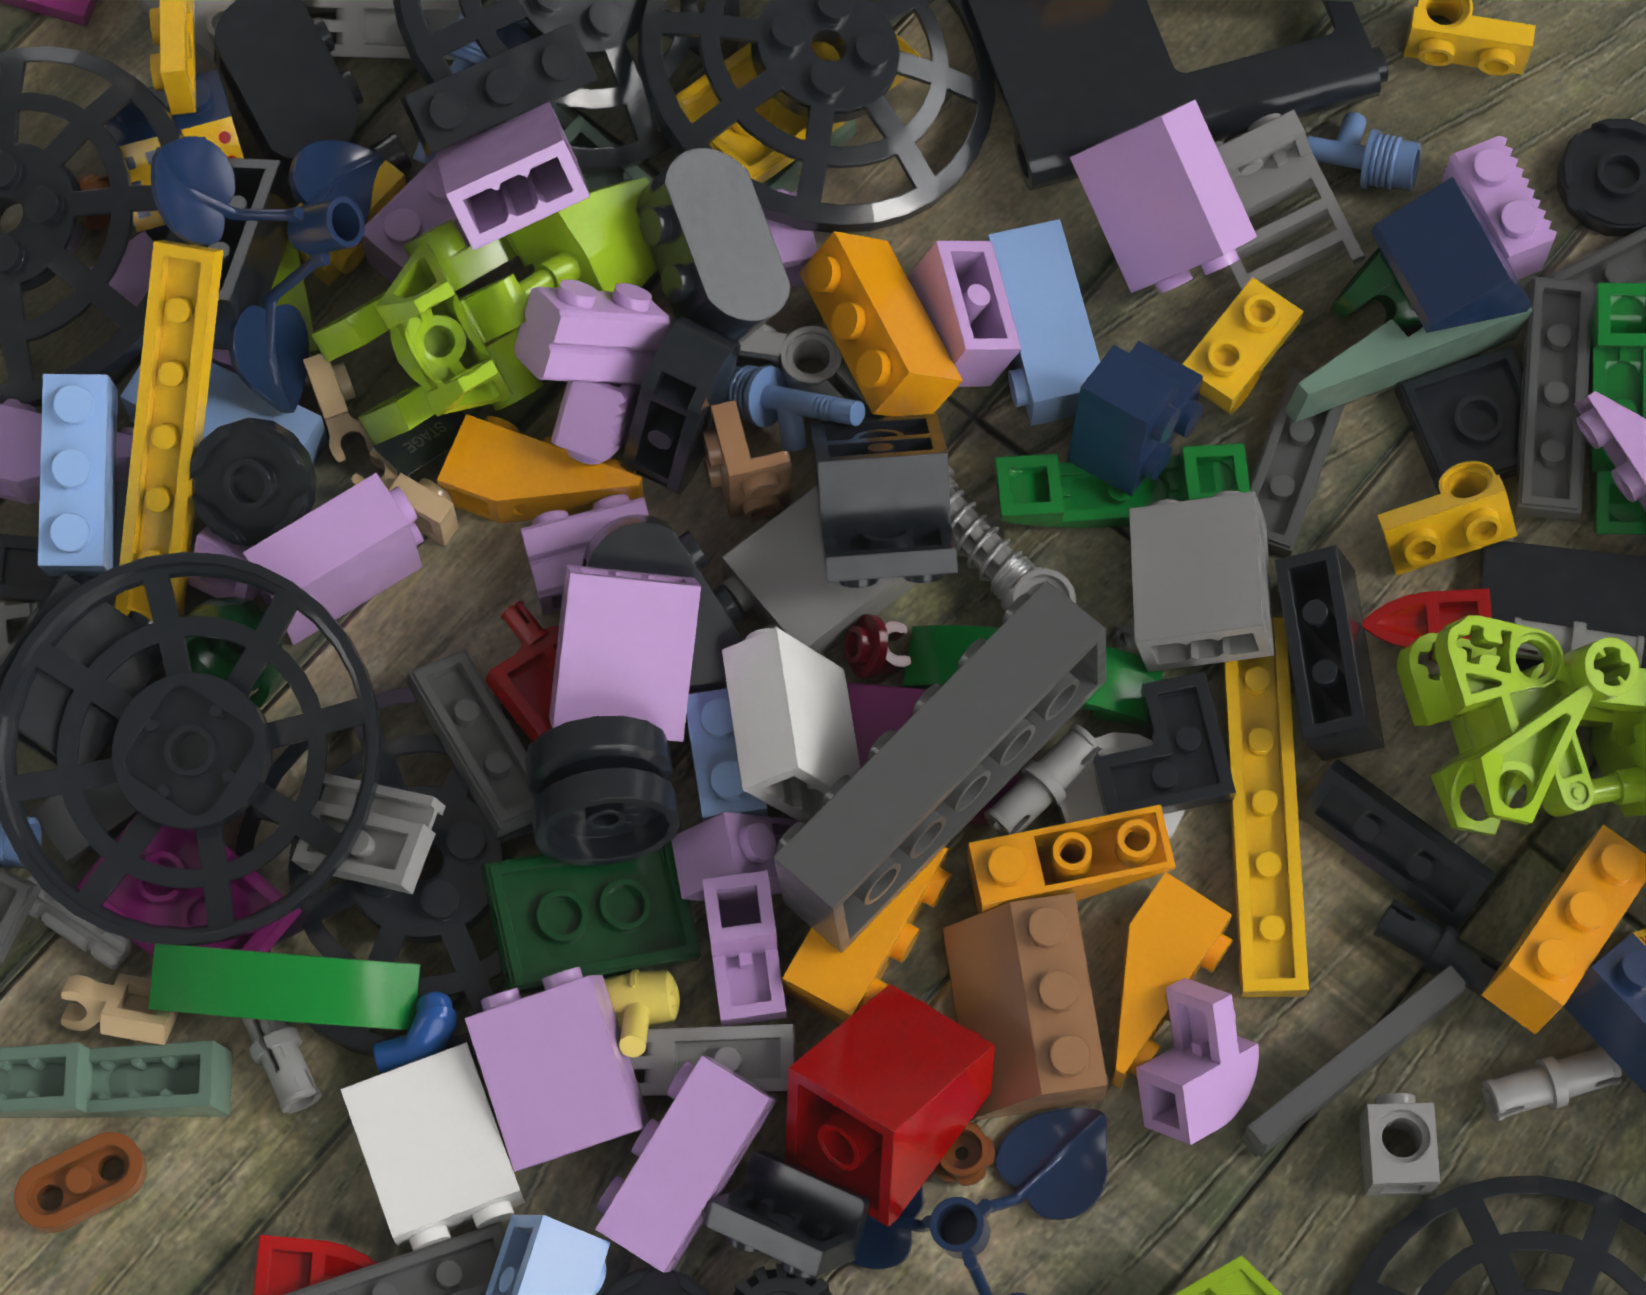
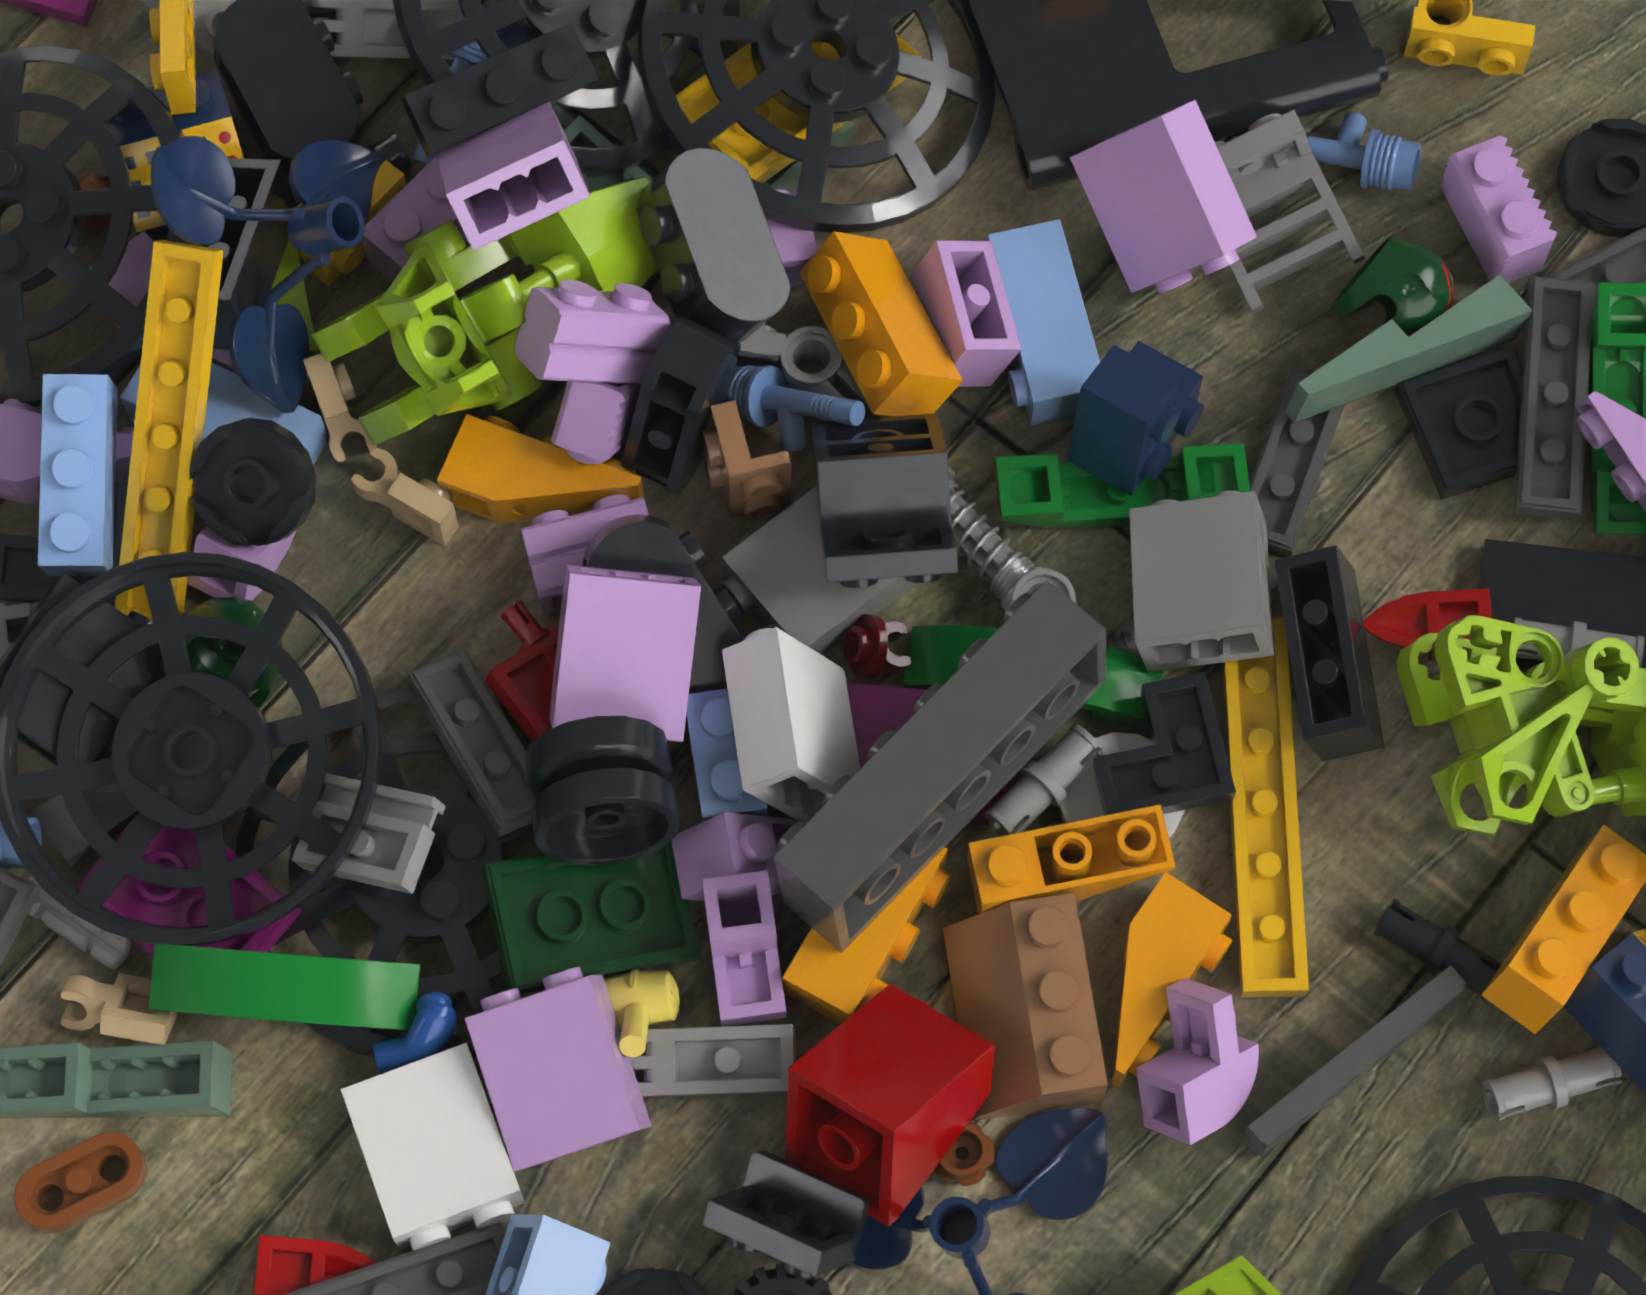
light grey pin [242,1018,322,1114] -> none
lavender brick [243,473,424,645] -> none
black sticker [372,411,465,476] -> none
lavender brick [595,1056,778,1273] -> none
yellow plate [1182,277,1304,415] -> none
black plate [1298,759,1497,929] -> none
light grey brick [1359,1093,1440,1197] -> none
dark blue slope [1371,177,1532,333] -> none
yellow plate [1377,461,1518,576] -> none

